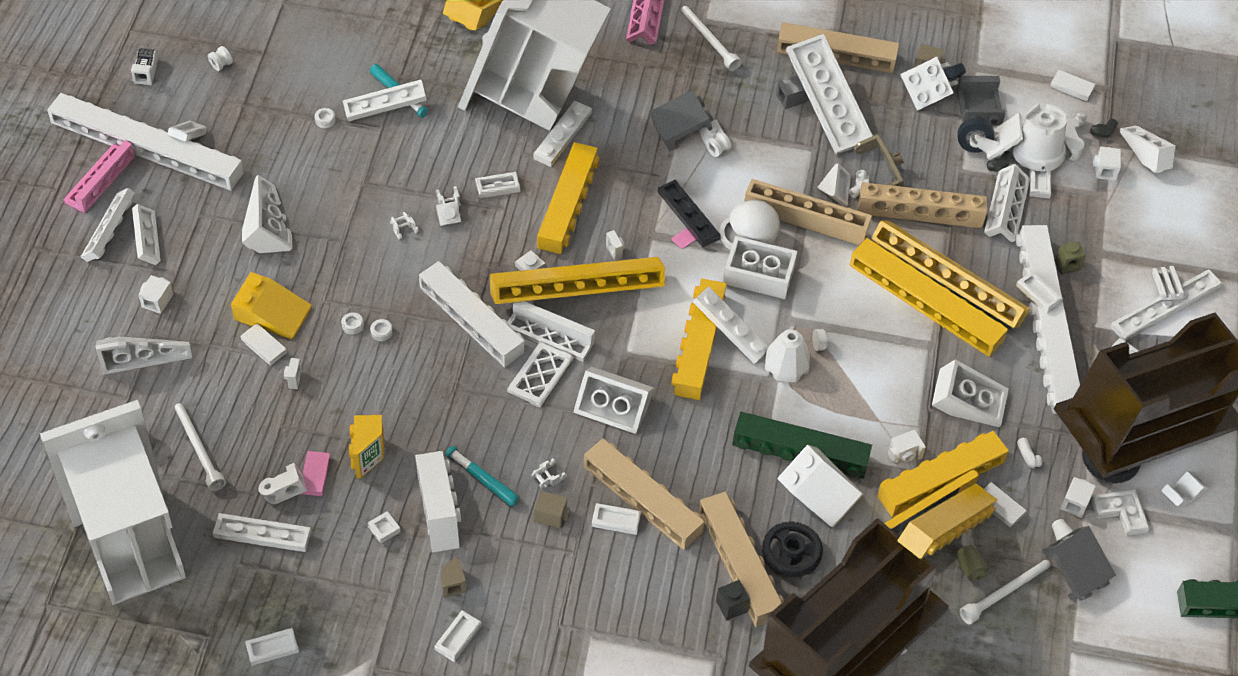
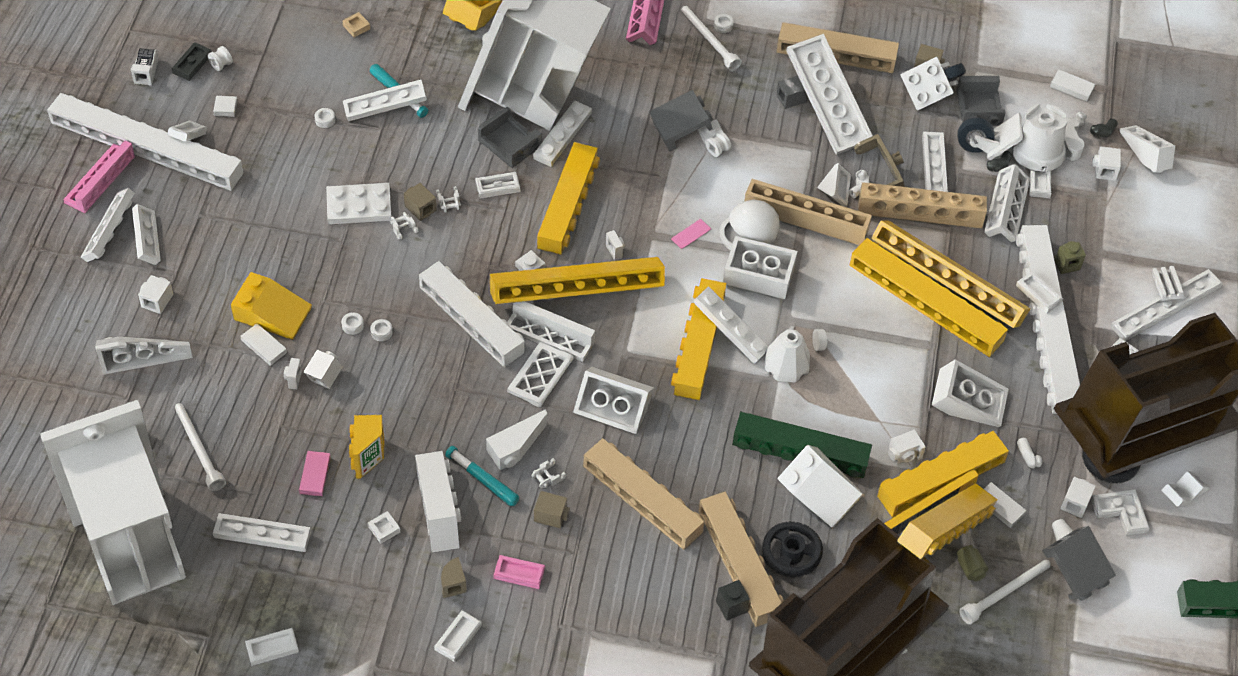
white wedge [242,175,292,253] -> none
white leg [258,463,307,505] -> none
white plate [436,201,461,226] -> none
white tile [591,503,641,535] -> none
black tile [658,180,721,248] -> none
none -> pearl dark grey plate [172,42,212,81]
none -> white tile [213,96,237,117]
none -> white brick [304,350,343,389]
none -> white plate [326,183,391,225]
none -> tan plate [342,12,370,37]
none -> dark tan brick [404,183,437,221]
none -> dark grey panel [478,107,542,168]
none -> white slope [486,410,547,471]
none -> bright pink tile [494,555,545,589]
none -> white tile [714,14,734,33]
none -> white plate [922,132,948,192]

